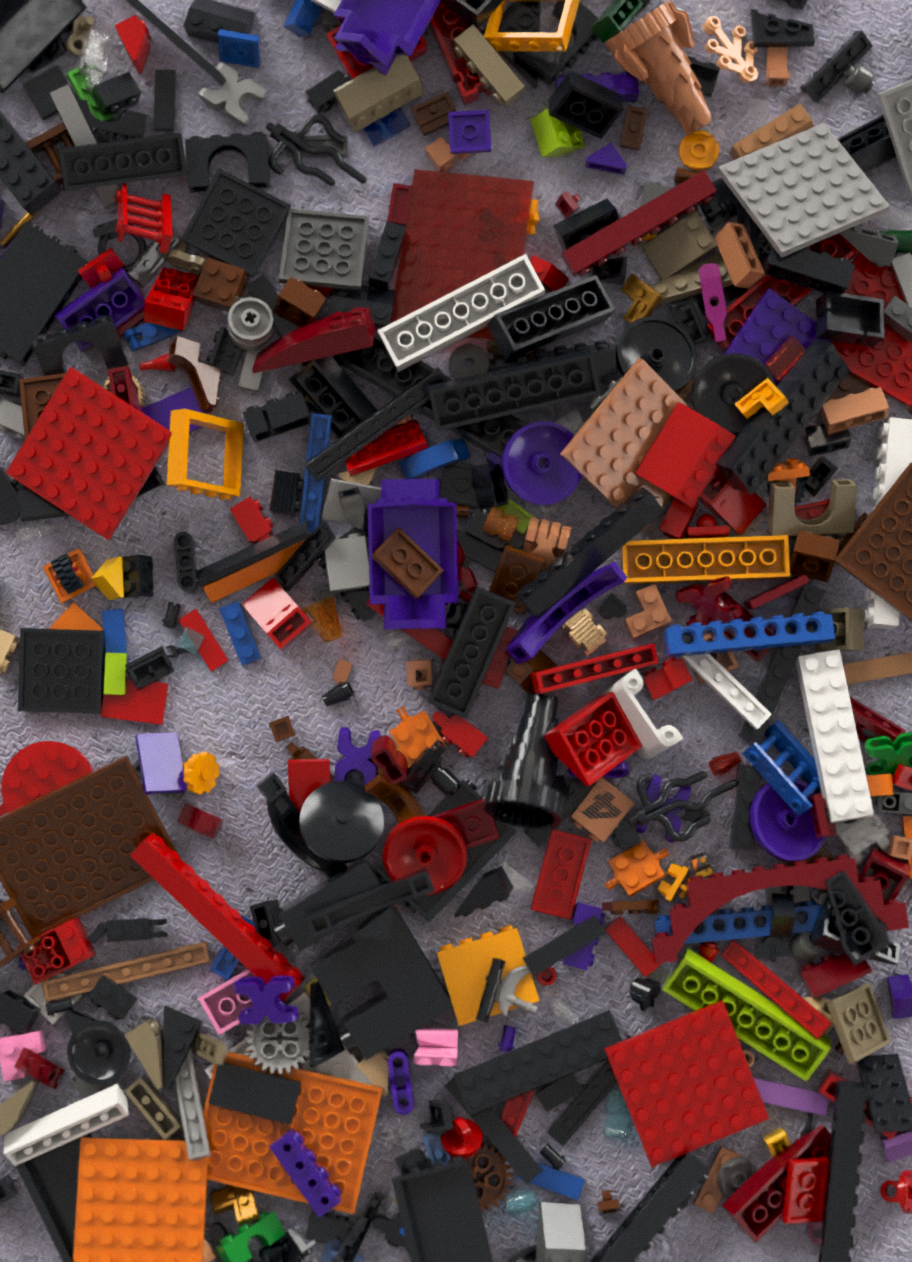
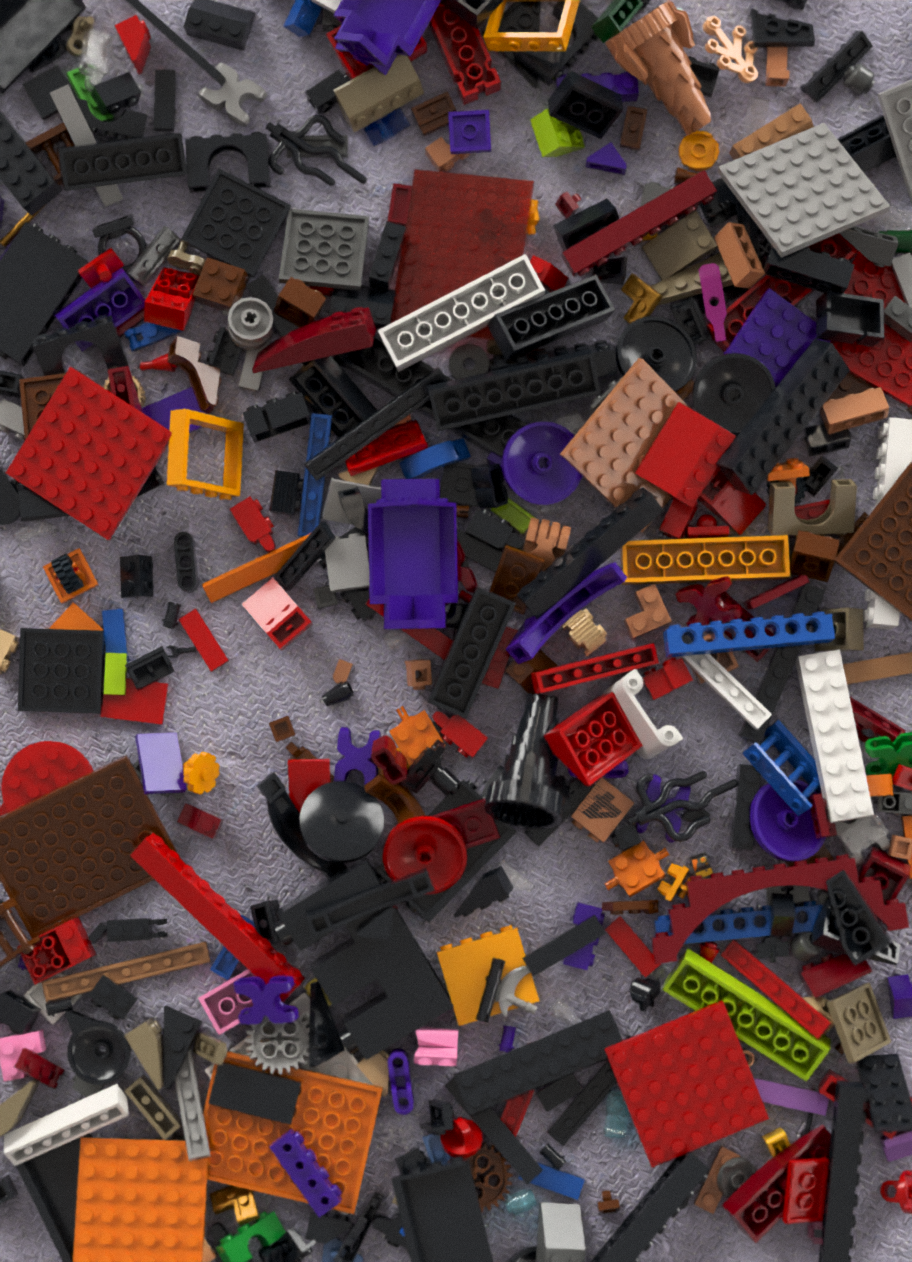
yellow slope [91,556,124,600] -> none
red fence [115,183,173,254] -> none
clear light blue tile [177,627,205,655] -> none
black tile [196,521,310,587] -> none
blue tile [218,29,260,68] -> none
blue plate [219,601,261,666] -> none
clear orange wing [302,597,343,643] -> none
reddish brown tile [370,527,444,600] -> none
dark tan brick [453,25,525,108] -> none
clear orange wheel [482,506,520,542] -> none
red tile [530,828,592,920] -> none
red tile [537,967,557,986] -> none
black tile [600,594,627,619] -> none
clear red cone [709,751,741,776] -> none
light orange plate [735,378,789,419] -> none
clear red tile [764,336,806,381] -> none

